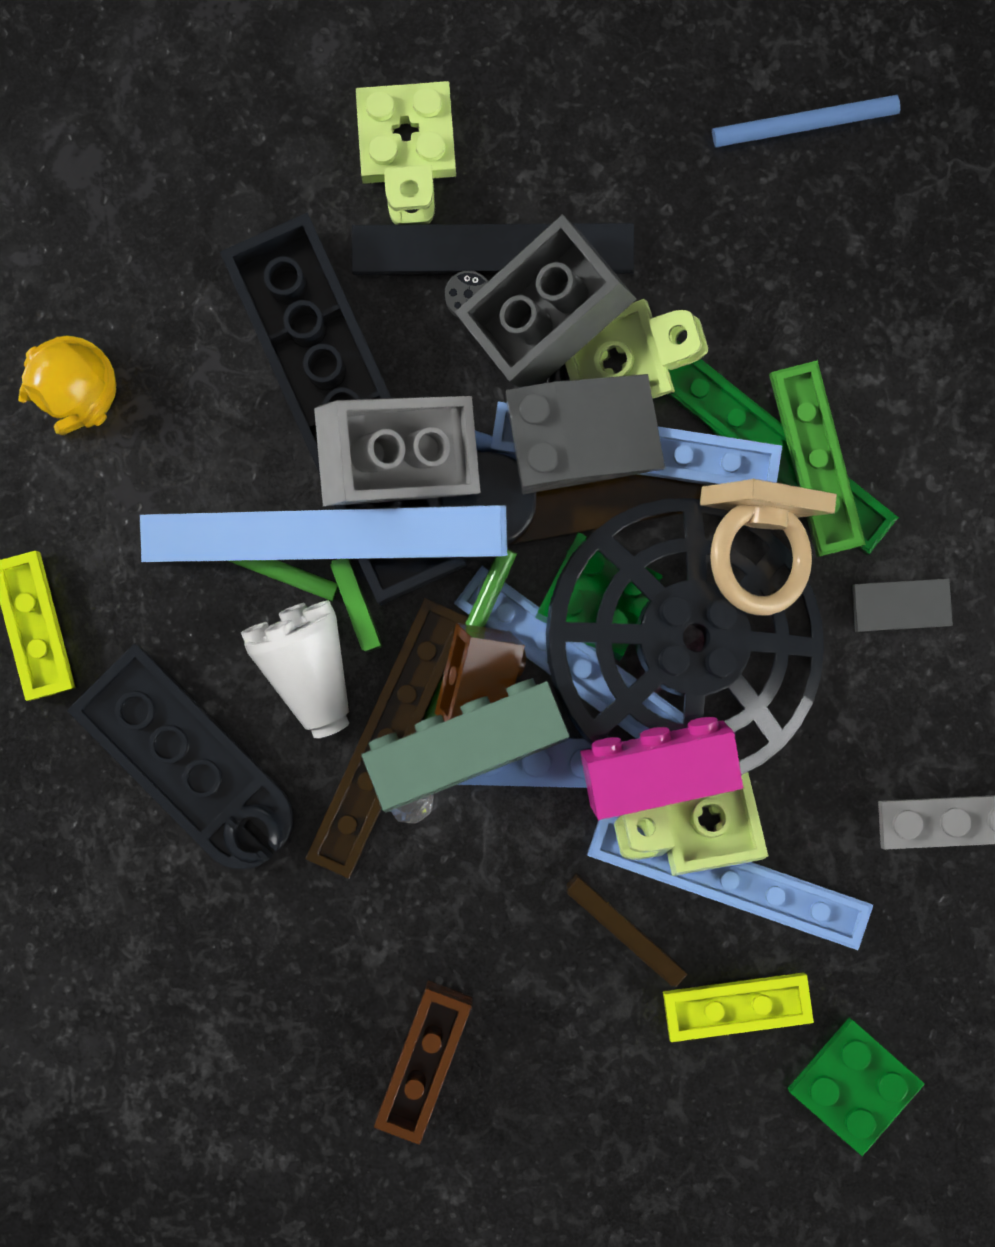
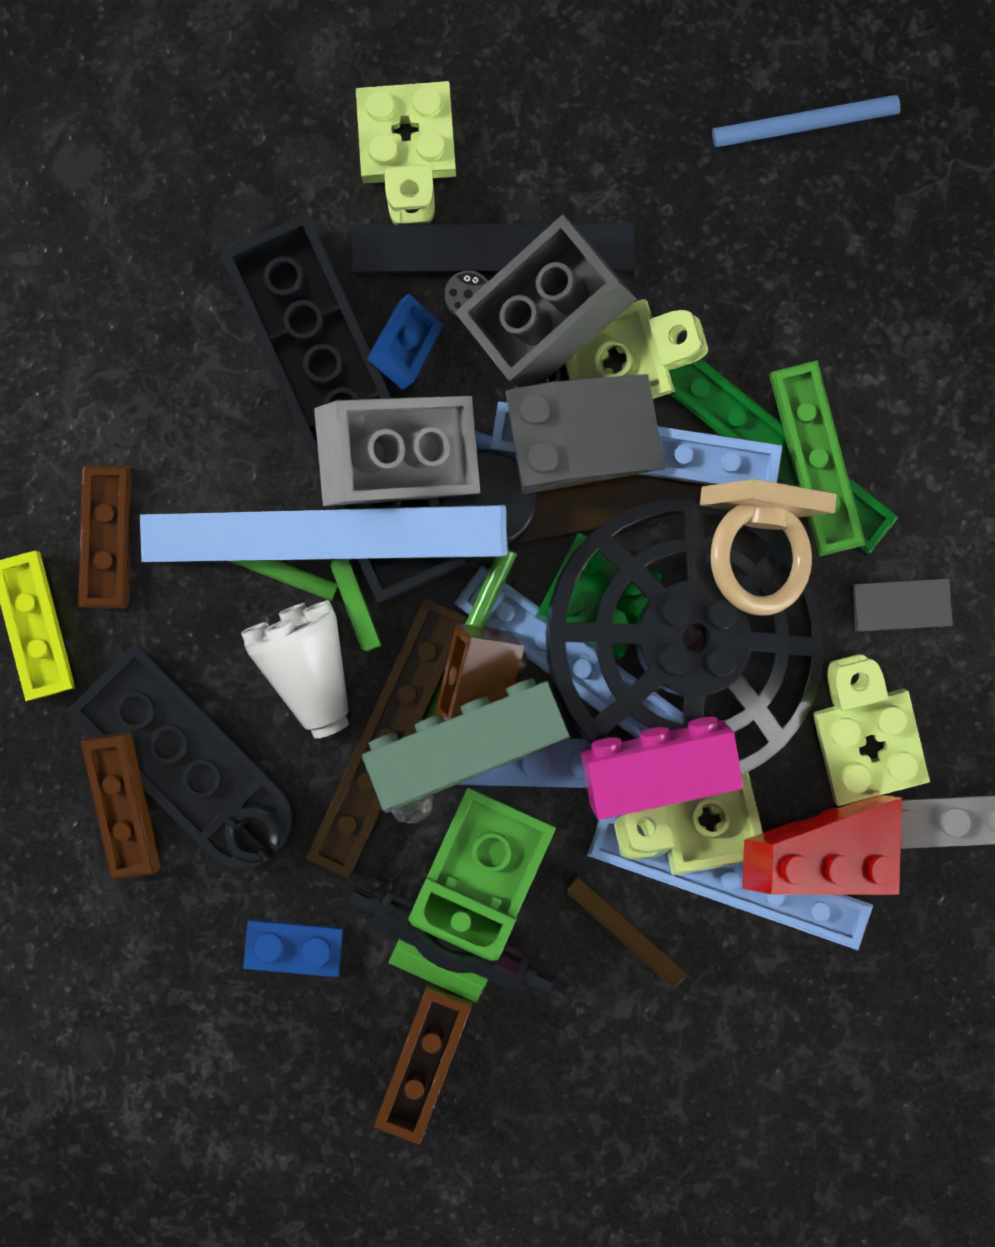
yellow helmet [18,336,117,435] -> none
neon yellow plate [663,972,814,1042] -> none
green plate [787,1017,925,1156] -> none
none -> reddish brown tile [78,466,132,609]
none -> reddish brown tile [80,732,161,879]
none -> blue plate [243,919,344,977]
none -> bright green piece [347,787,556,1003]
none -> blue plate [367,293,444,390]
none -> red wedge [742,795,902,895]
none -> yellowish green plate [812,654,930,806]

